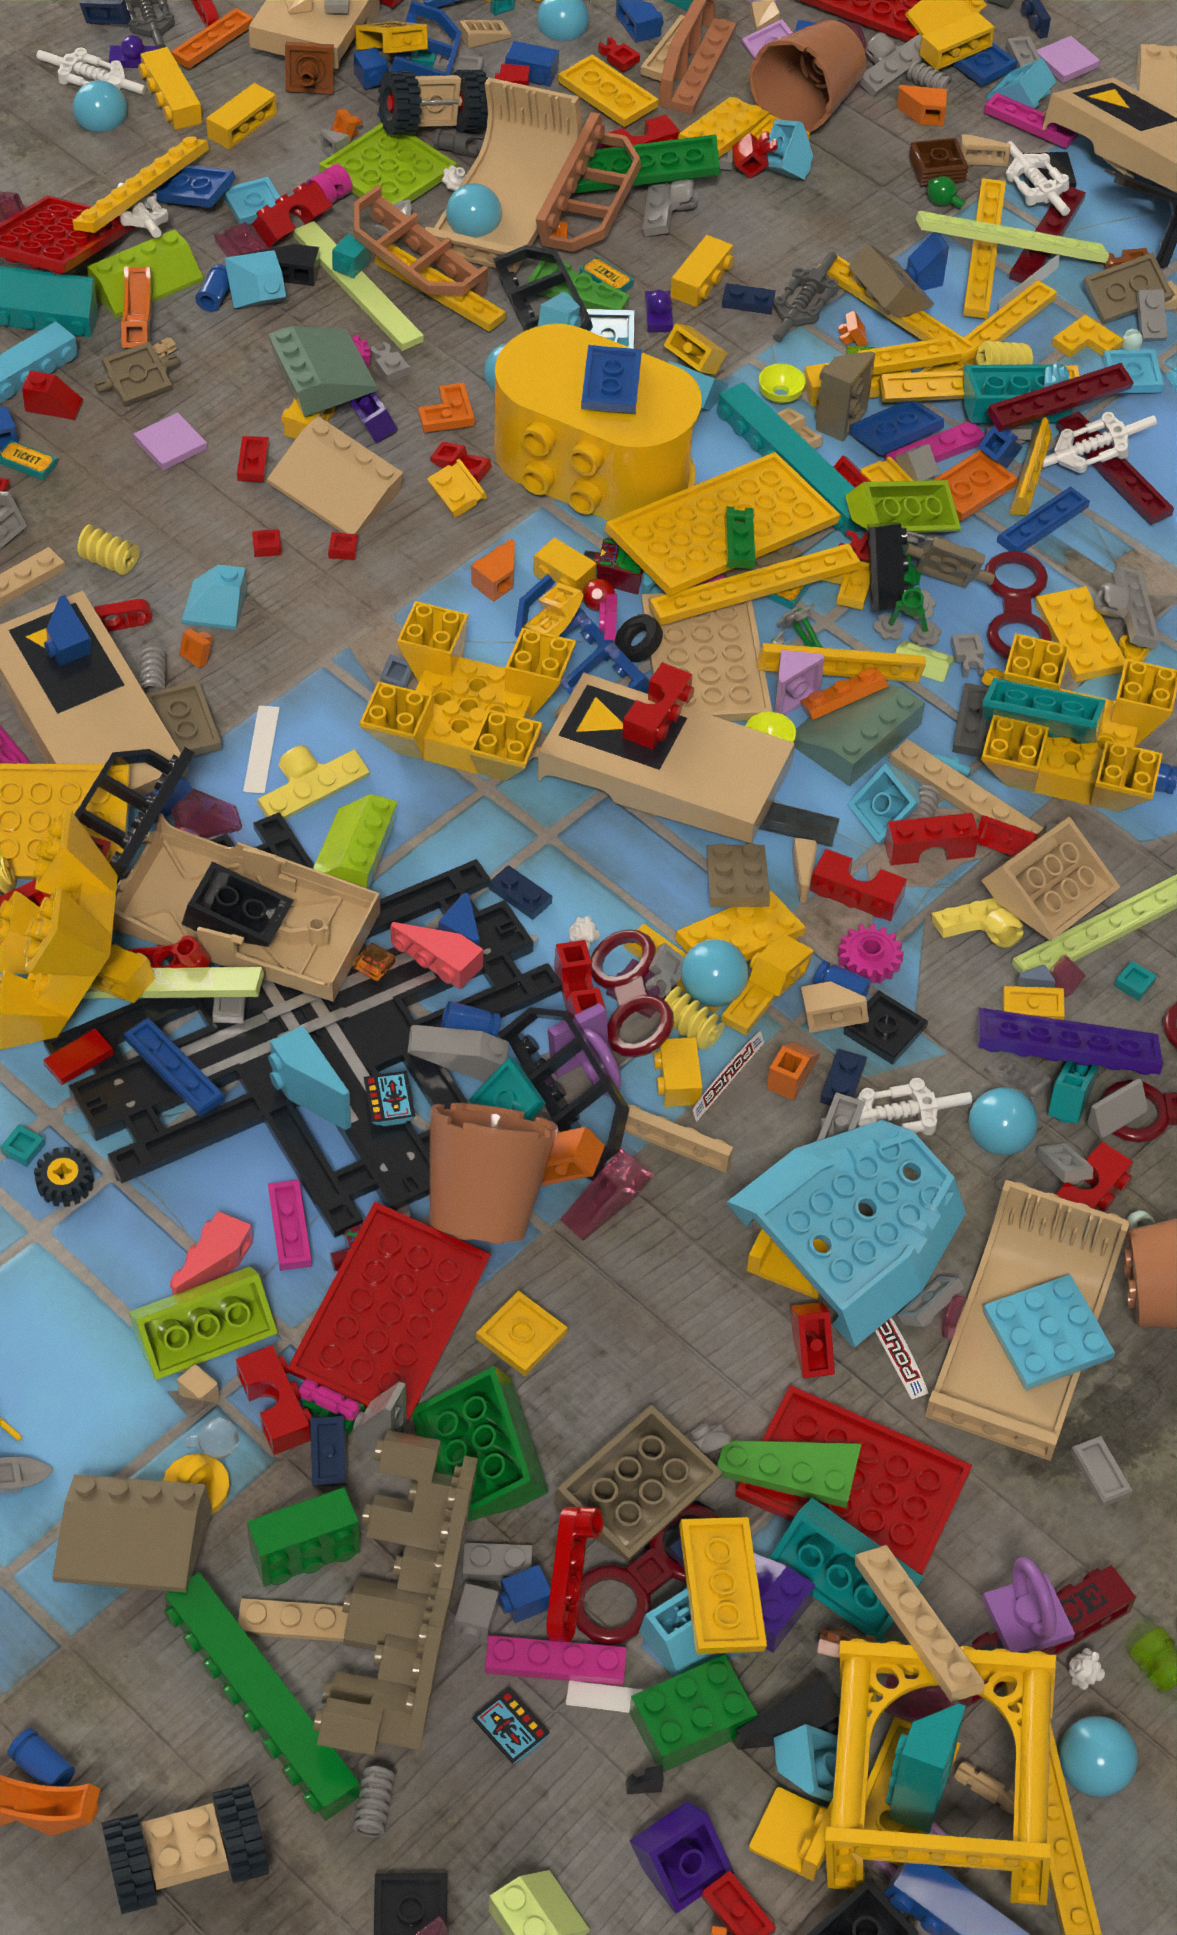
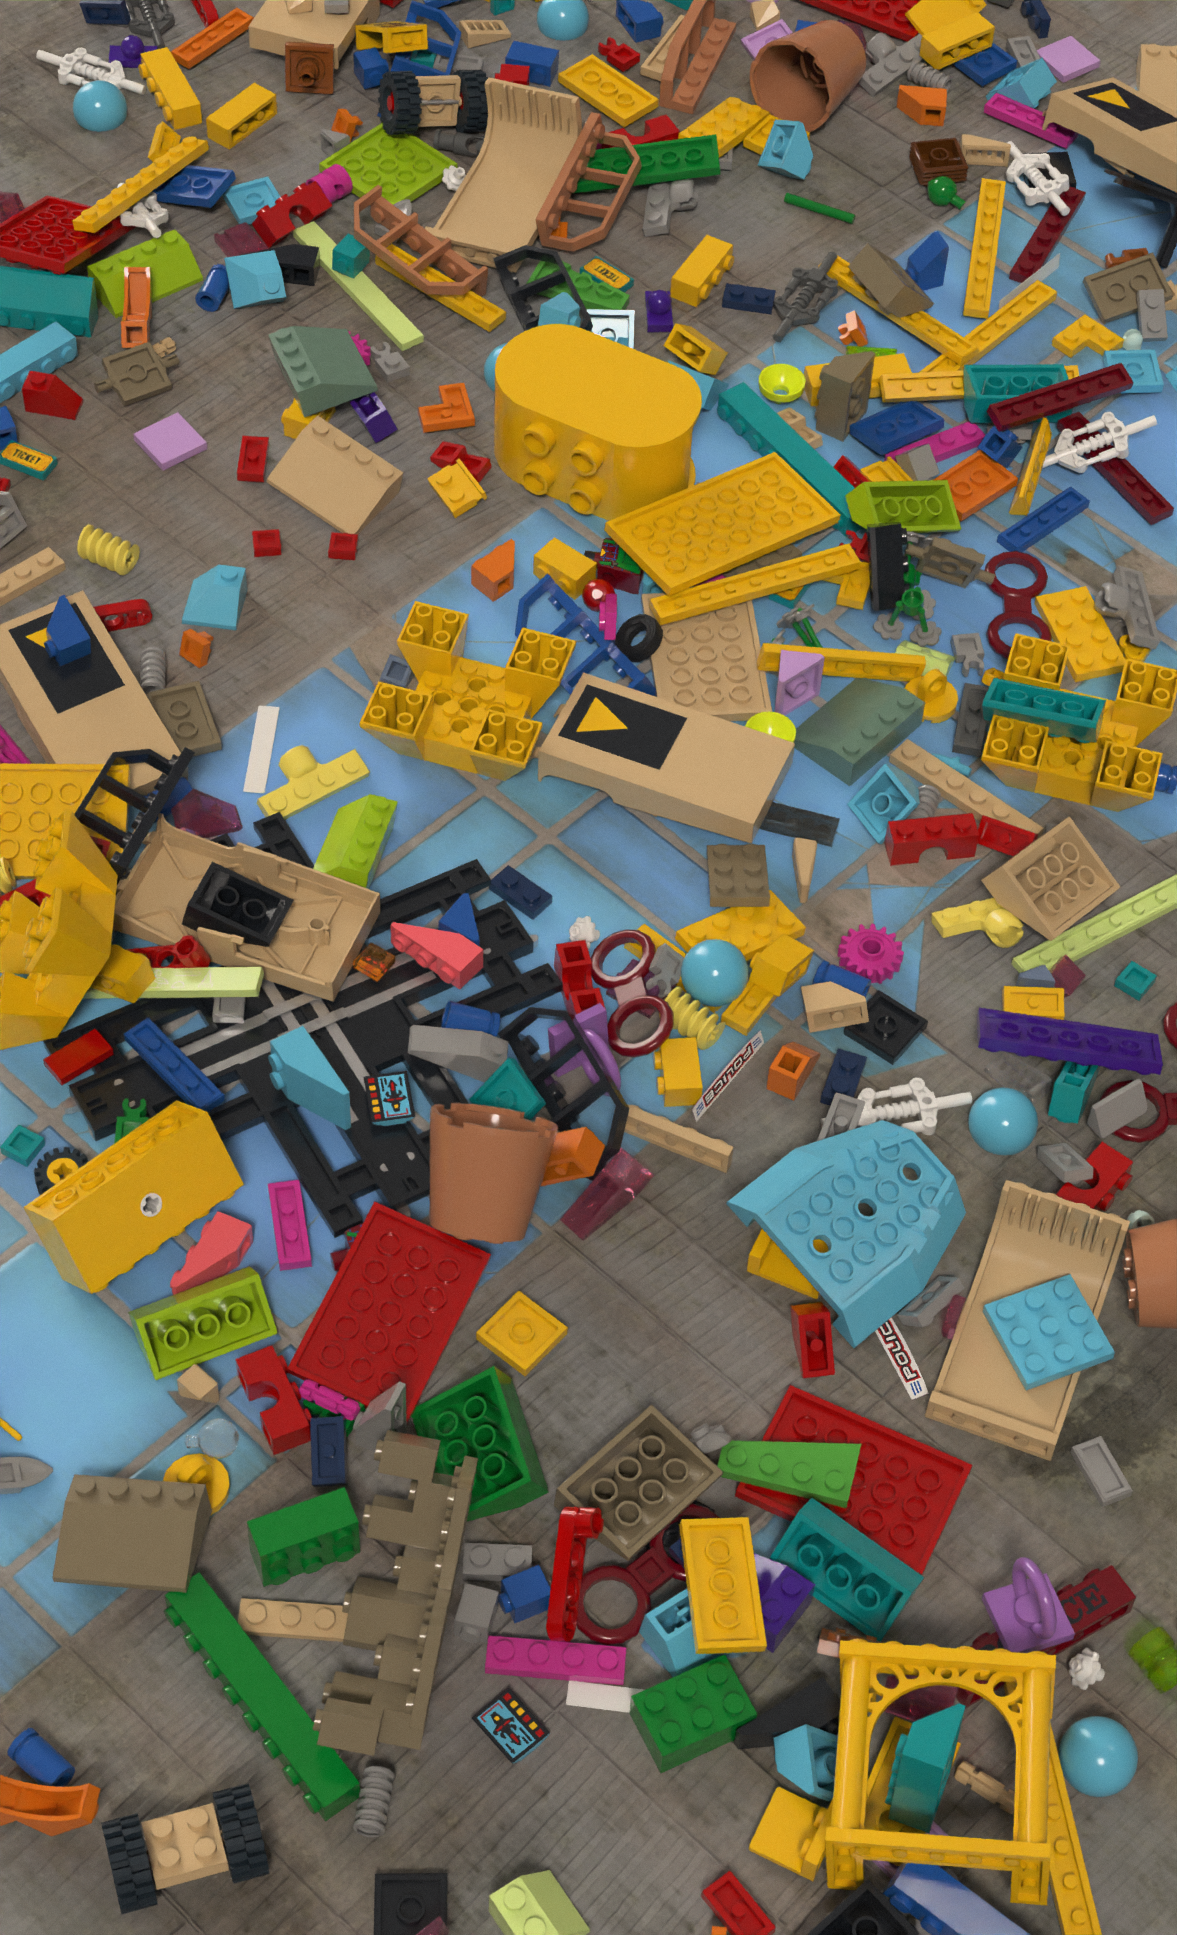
medium azure piece [446,183,502,238] -> none
yellow slope [524,583,584,636] -> none
blue plate [581,345,642,413] -> none
red arch [622,662,694,750] -> none
black tile [626,1766,664,1794] -> none
dark purple slope [629,1801,734,1914] -> none
green plate [725,506,755,569] -> none
red brick [732,131,778,179] -> none
orange plate [800,667,888,720] -> none
red arch [810,849,907,922] -> none
tan plate [855,1545,984,1703] -> none
yellow plate [858,336,962,375] -> none
yellowish green tile [916,211,1109,263] -> none
light yellow piece [975,341,1033,365] -> none
medium azure plate [1044,362,1070,387] -> none
none -> yellow piece [23,1100,244,1294]
none -> green plate [114,1098,149,1144]
none -> yellow plate [148,121,181,162]
none -> green bar [784,193,856,224]
none -> yellow tile [904,669,958,723]

